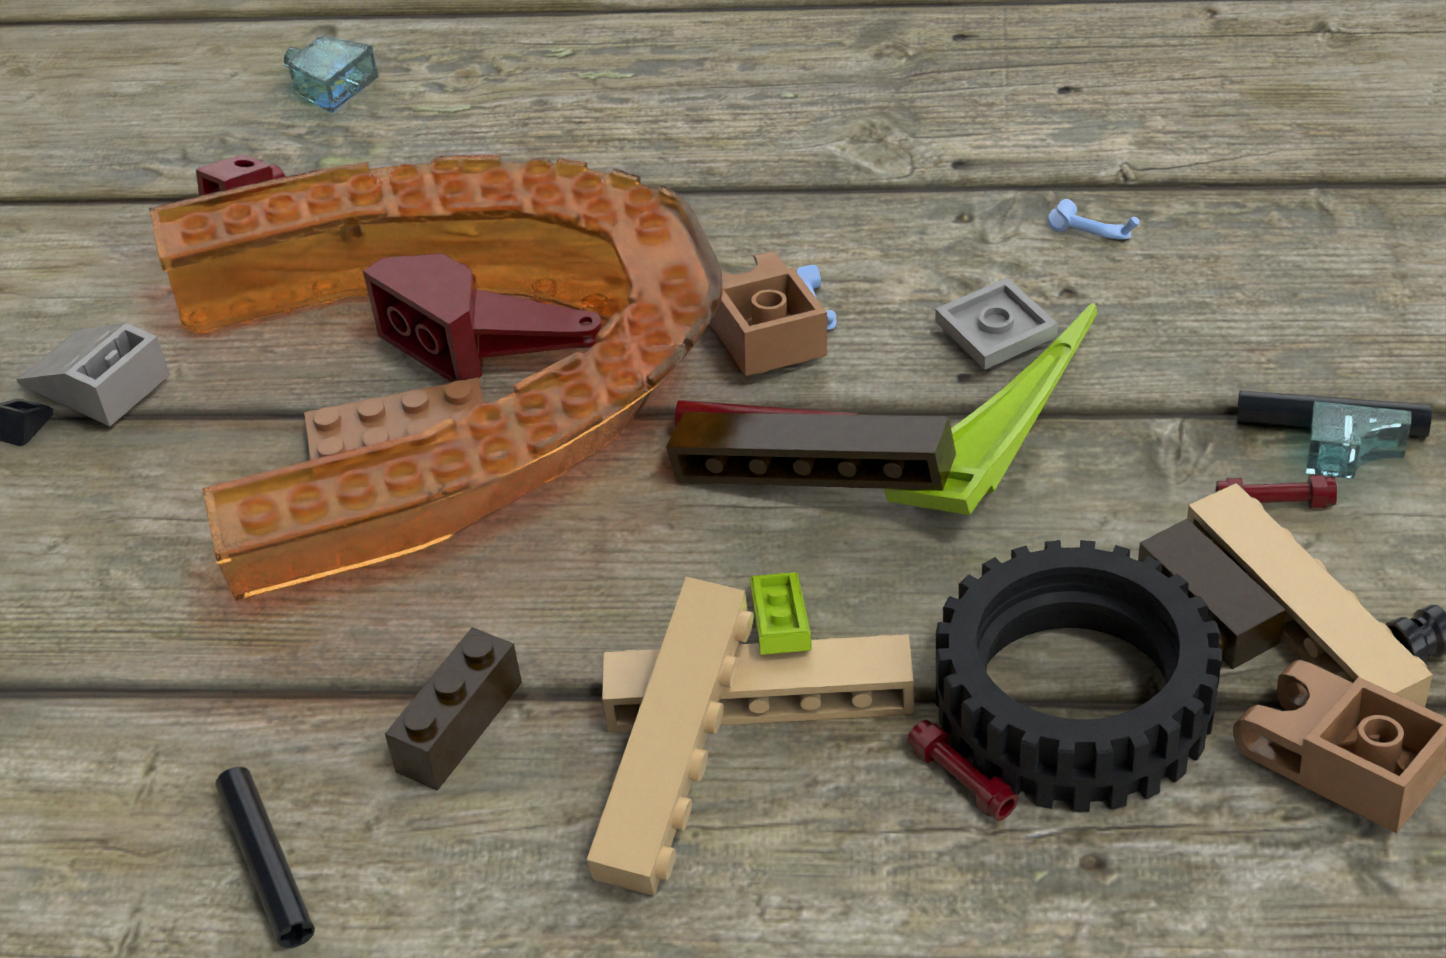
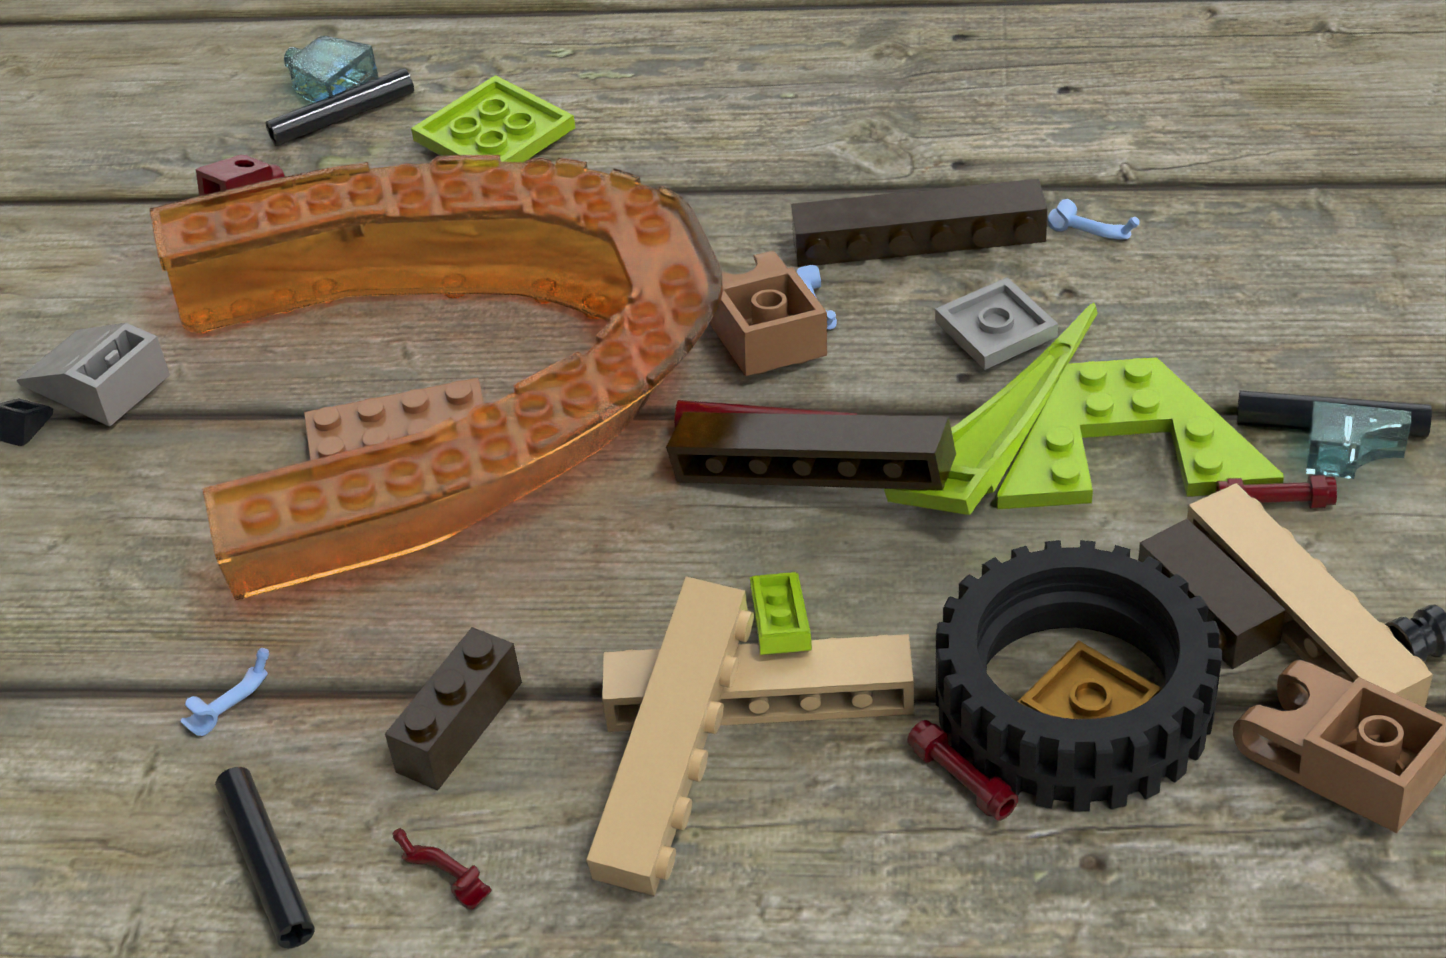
dark red slope [363,253,603,383] -> none
none -> light blue piece [180,648,269,736]
none -> black piece [266,68,414,146]
none -> dark red piece [392,828,492,910]
none -> lime plate [411,75,576,184]
none -> dark brown brick [791,179,1048,267]
none -> lime wing [997,357,1284,510]
none -> pearl gold plate [1017,640,1162,719]

